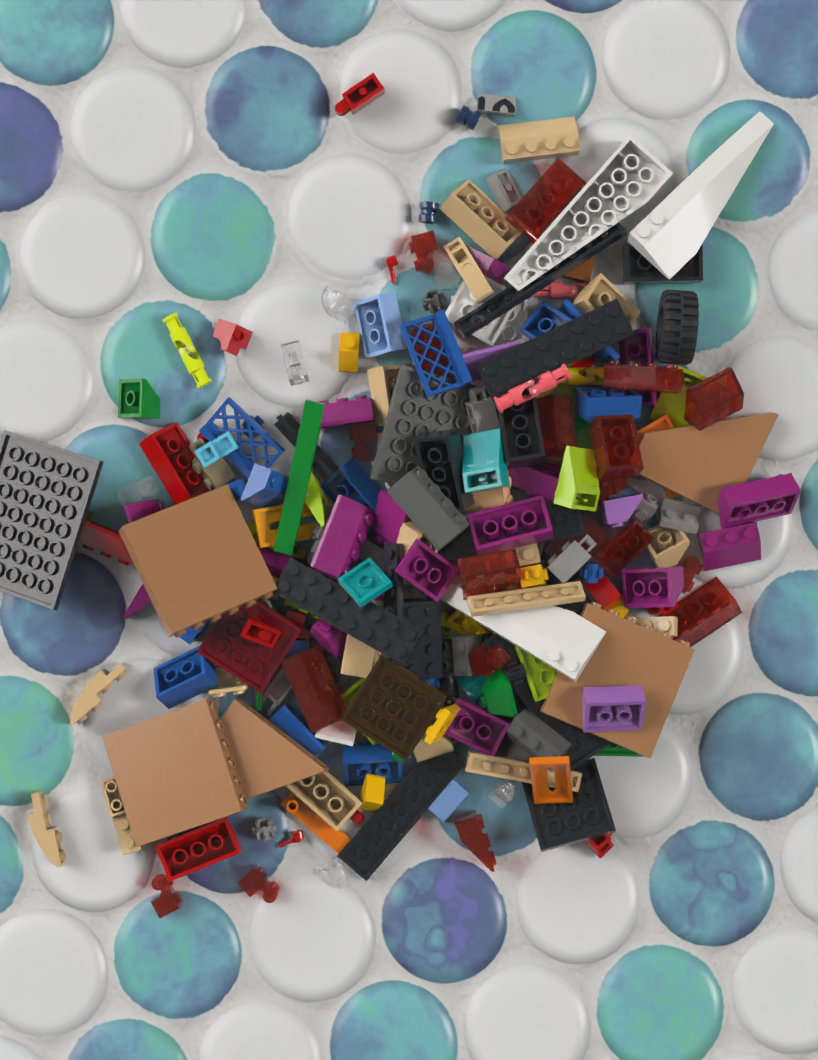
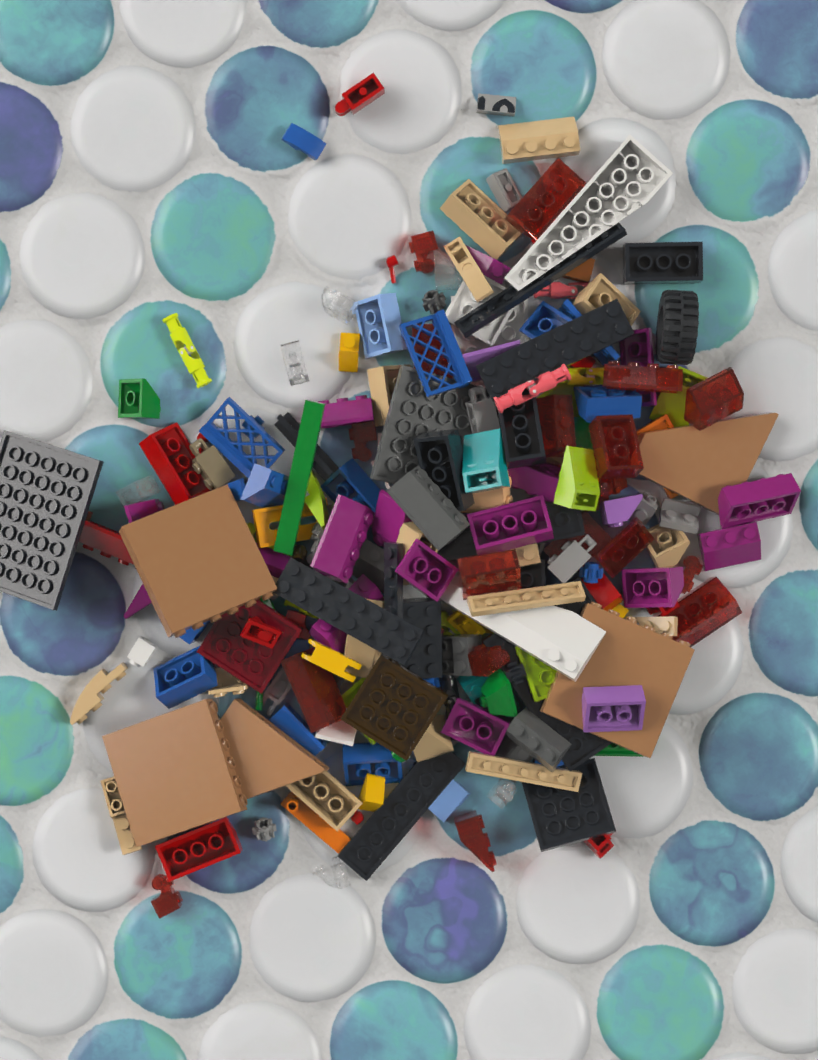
tan slope [28,790,67,867] -> none
medium azure slope [194,431,239,468] -> none
brick [212,319,253,356] -> none
clear red brick [238,865,281,903] -> none
red hand [278,830,304,848] -> none
teal plate [338,558,393,608] -> none
dark blue wheel [419,201,439,224] -> none
yellow plate [424,704,461,745] -> none
dark blue wheel [456,105,481,131] -> none
yellow brick [518,564,549,589] -> none
orange piece [529,756,573,804] -> none
white wedge [627,112,774,280] -> none
none -> white brick [127,636,158,668]
none -> blue slope [282,123,326,160]
none -> yellow piece [301,639,362,682]

